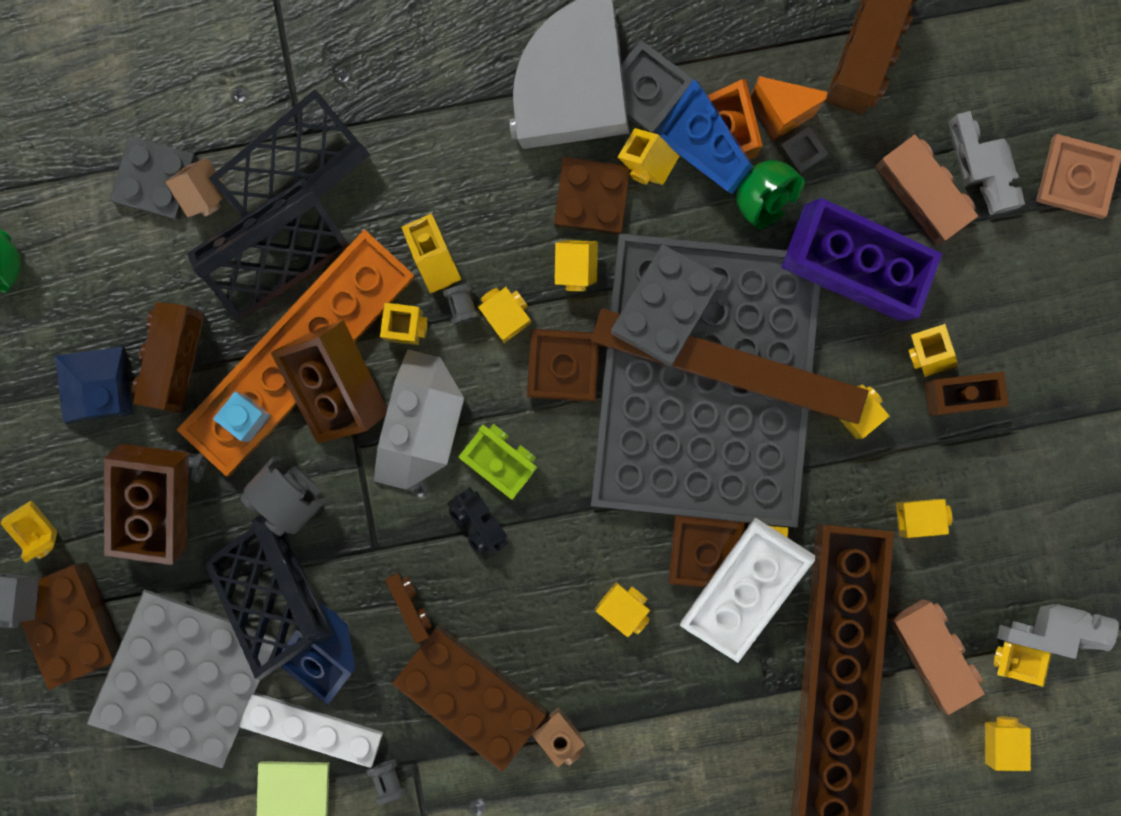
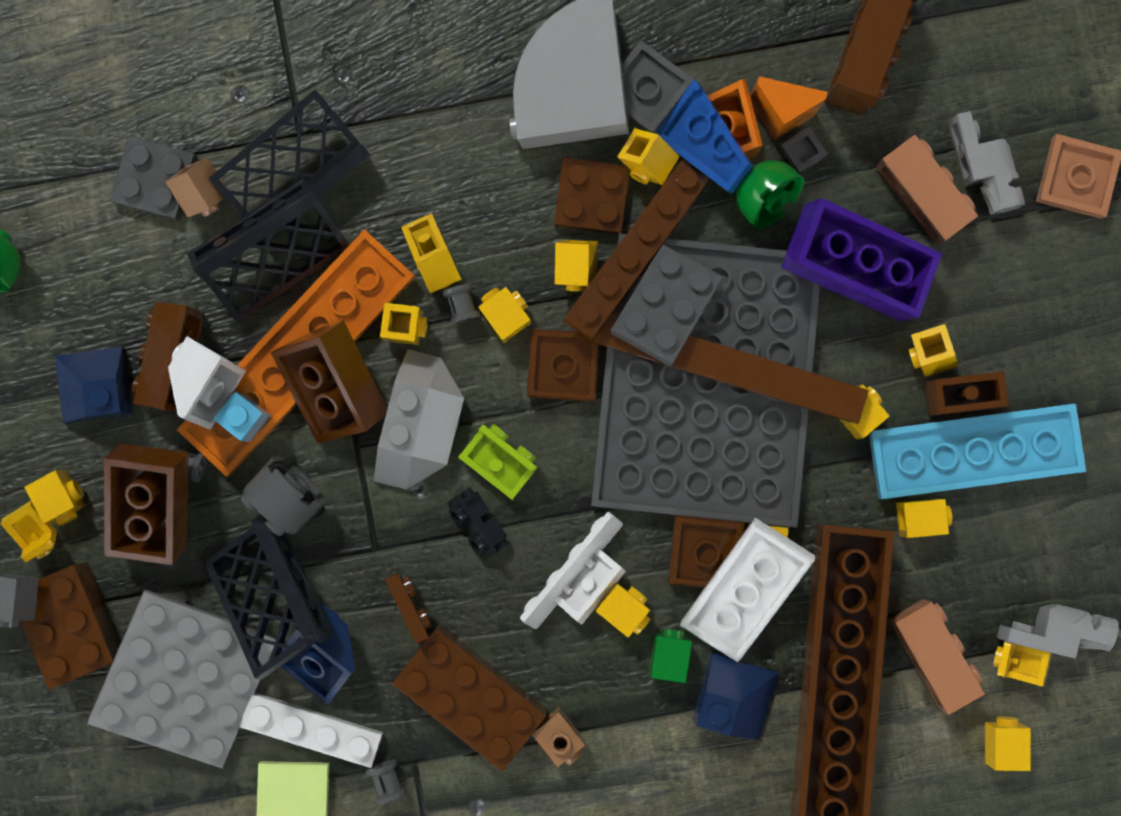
none -> yellow brick [24,470,86,526]
none -> white slope [168,337,246,430]
none -> white bracket [520,512,626,629]
none -> reddish brown plate [564,159,710,341]
none -> green brick [649,628,692,683]
none -> dark blue slope [692,653,778,740]
none -> medium azure plate [869,403,1086,499]

